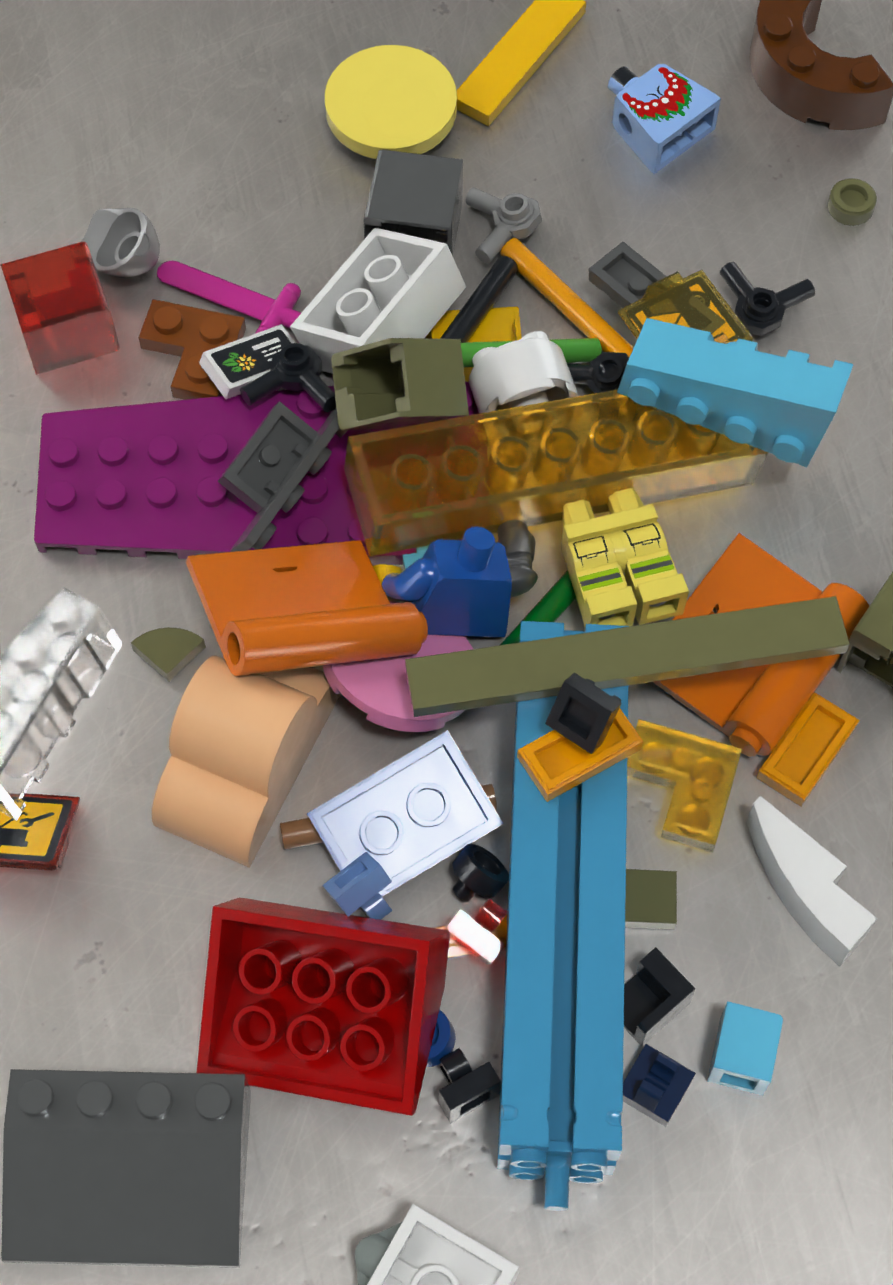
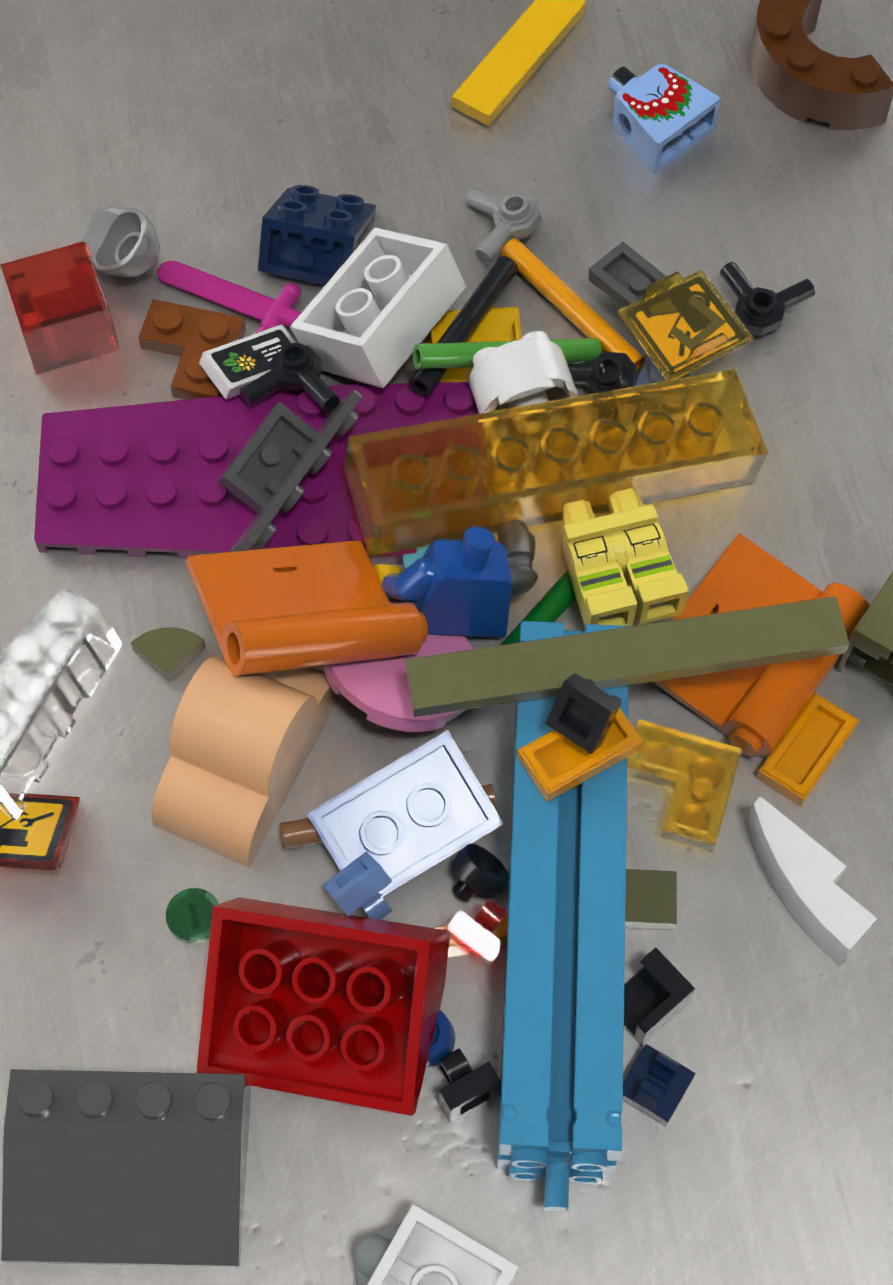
light yellow piece [324,45,457,159] -> none
olive piece [331,338,469,430] -> none
dark grey piece [363,150,463,256] -> none
medium azure wedge [617,318,853,467] -> none
medium azure panel [707,1001,783,1096] -> none
olive tile [827,178,877,226] -> none
none -> clear green piece [166,888,219,944]
none -> dark blue bracket [258,185,376,285]

